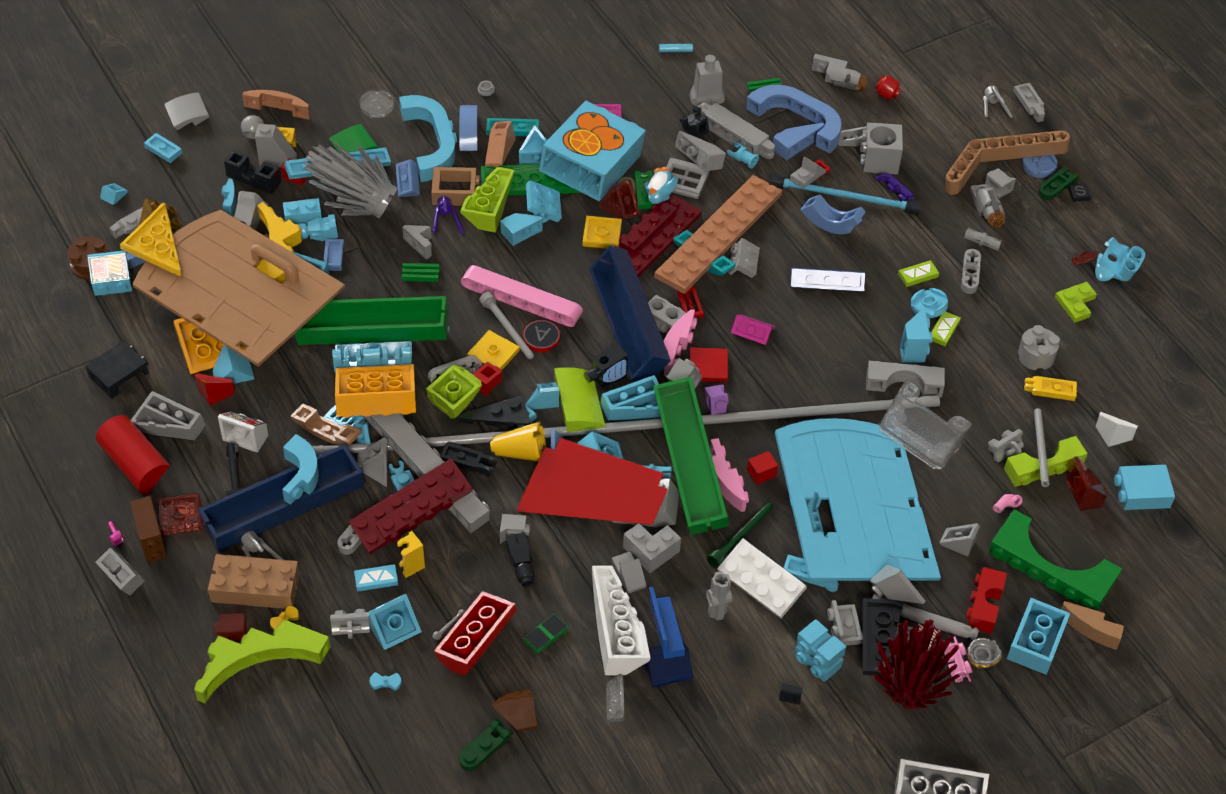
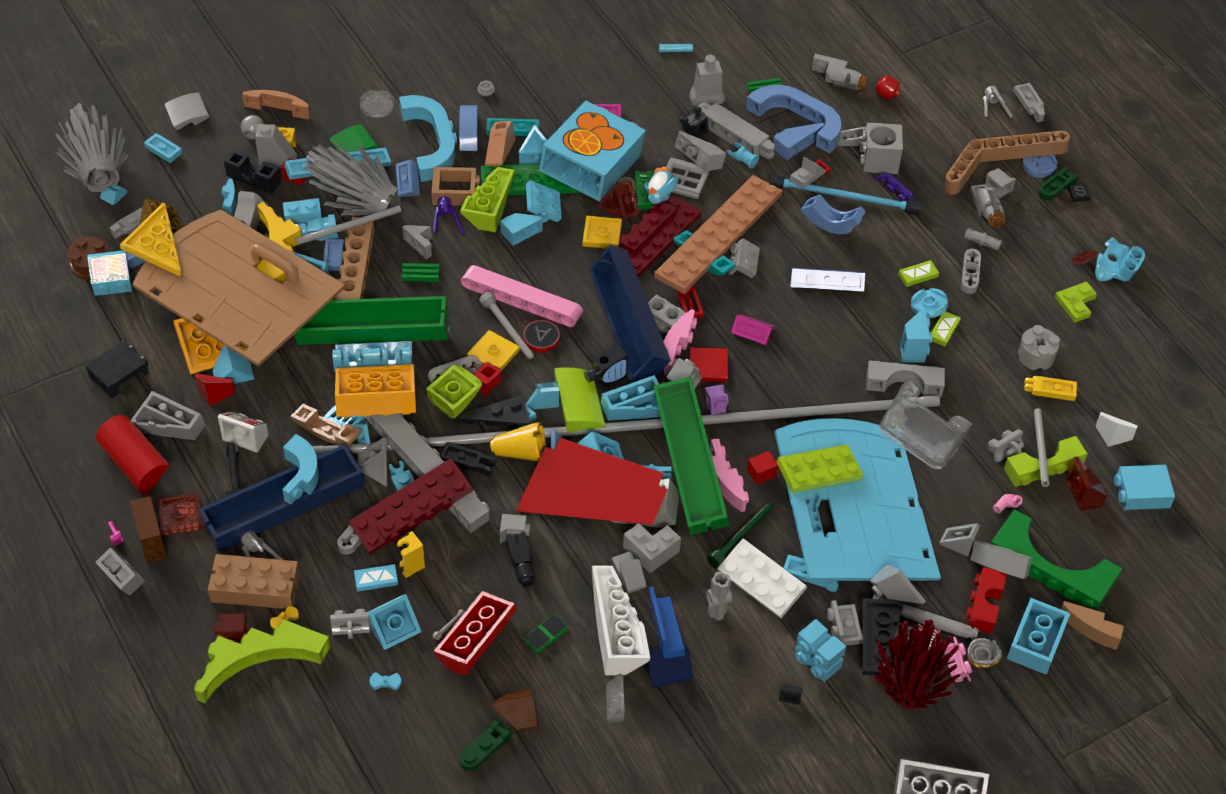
none -> light grey plant [55,103,129,192]
none -> light grey piece [296,205,401,245]
none -> medium nougat brick [335,217,375,300]
none -> lime plate [776,444,864,493]
none -> light grey slope [970,540,1032,579]

